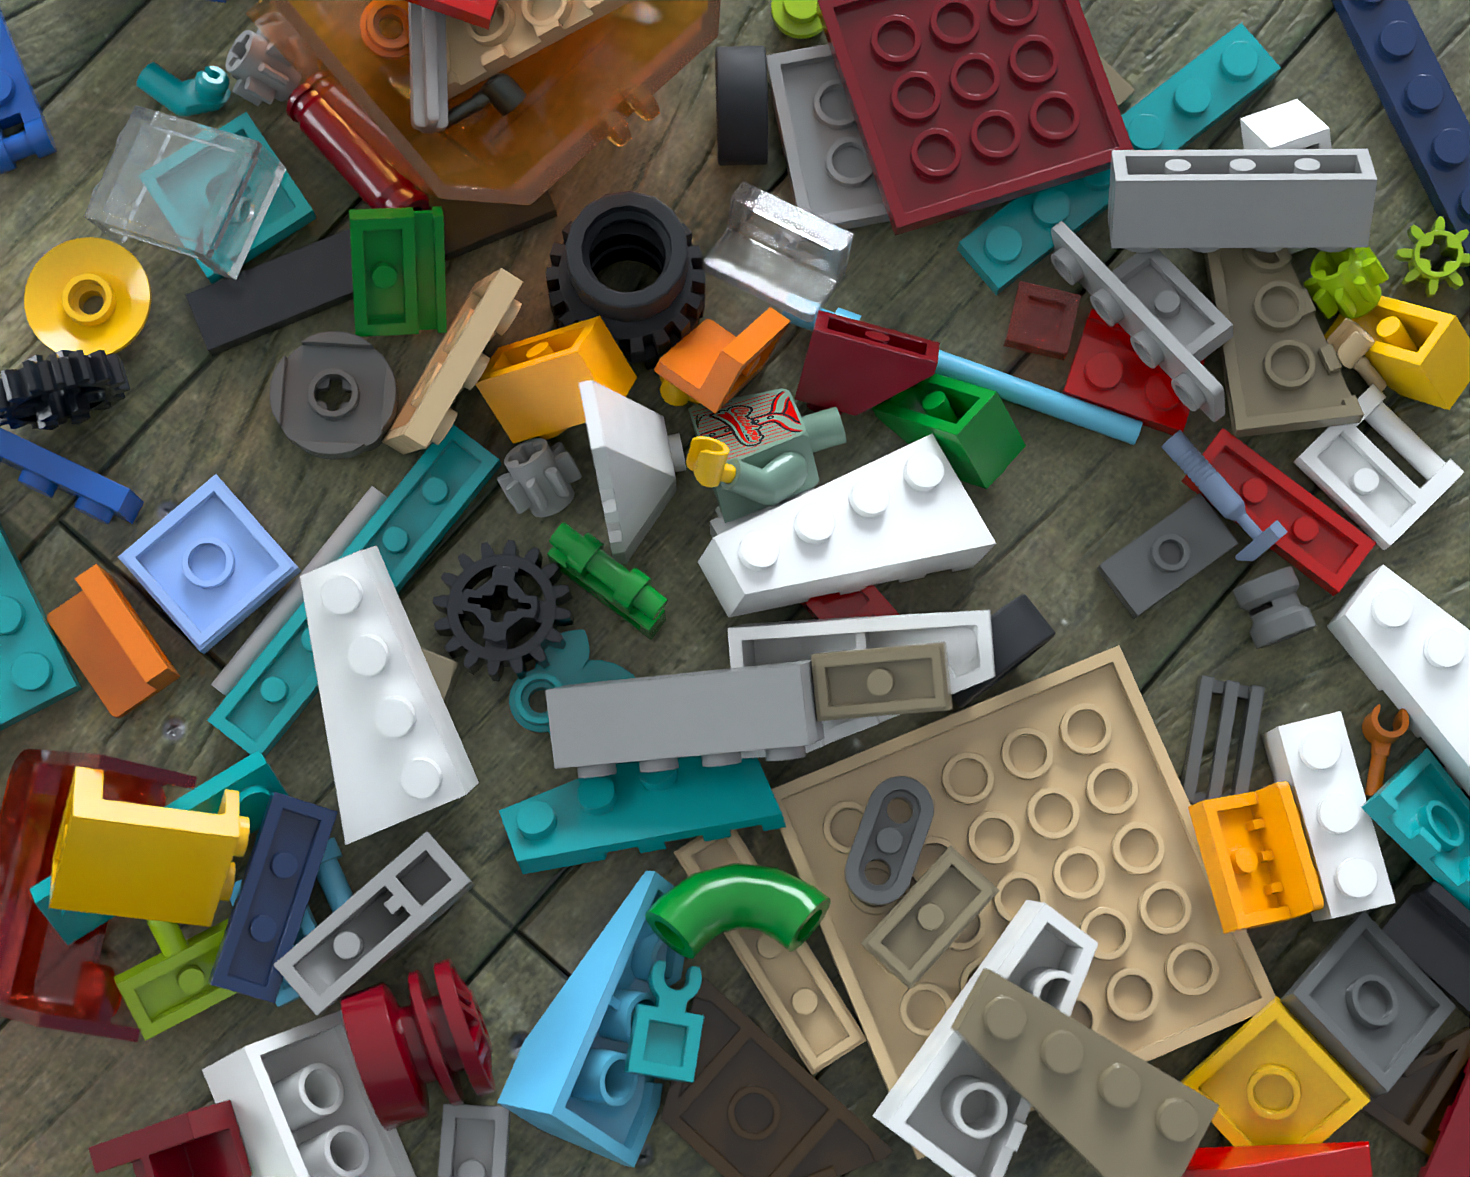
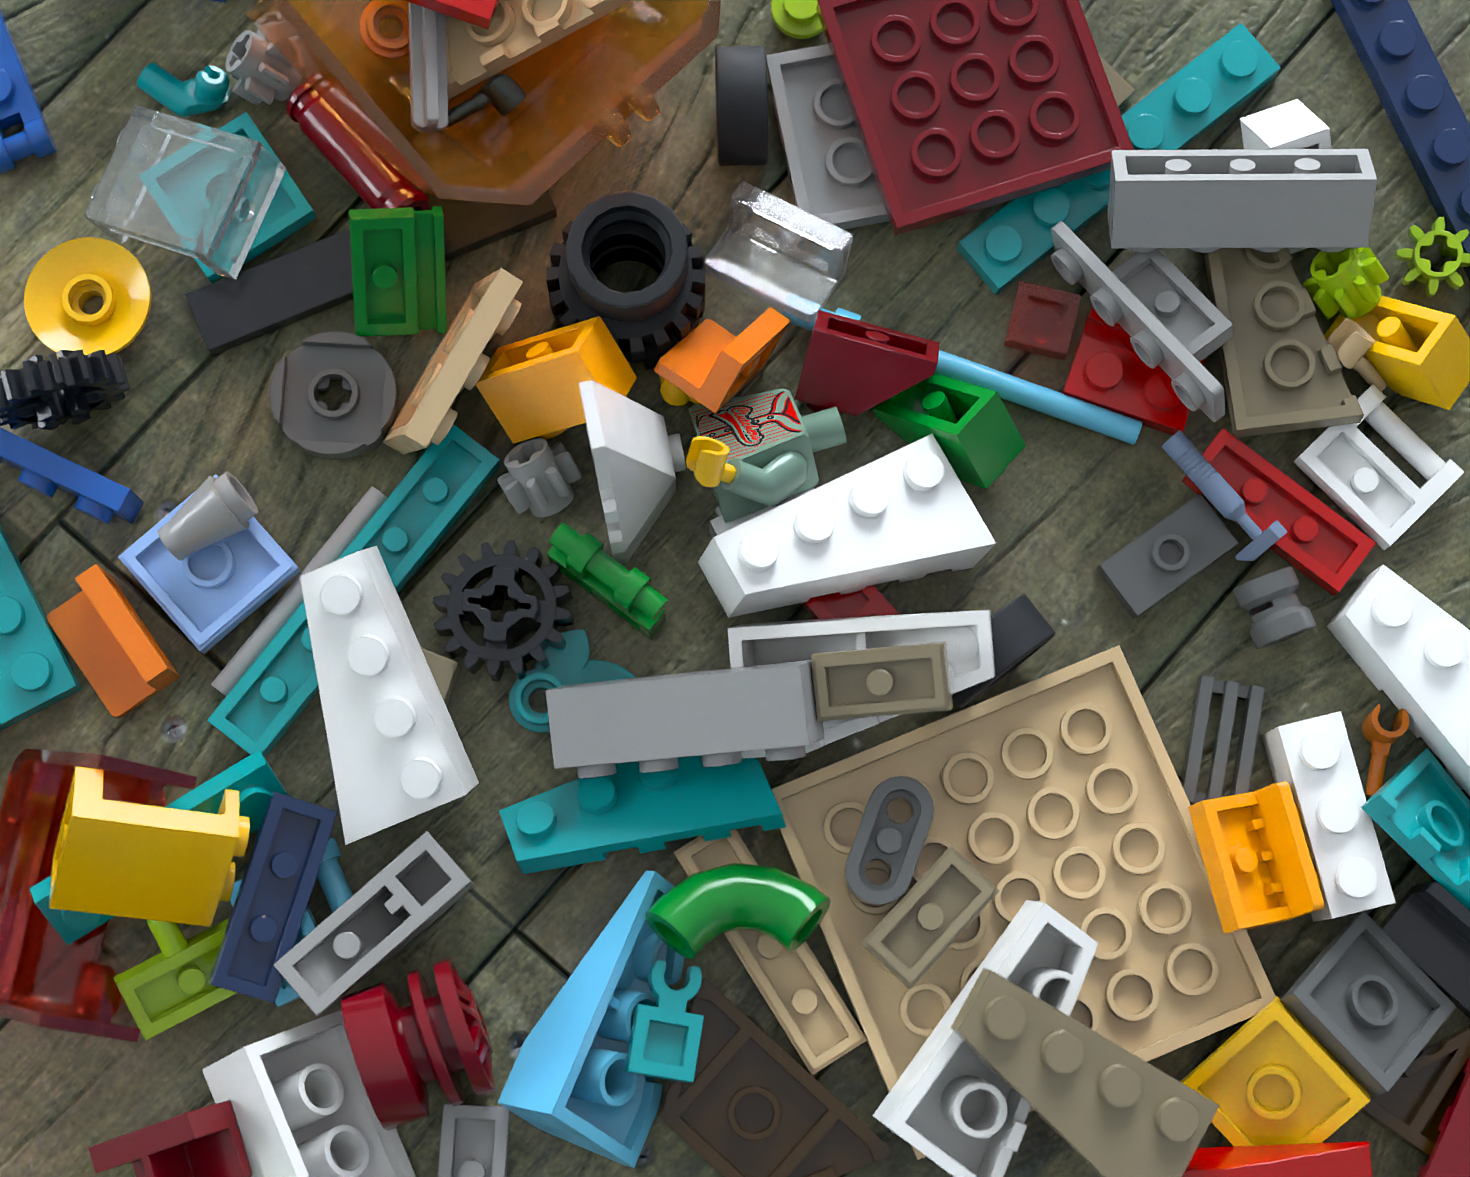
none -> light grey cone [158,471,258,561]

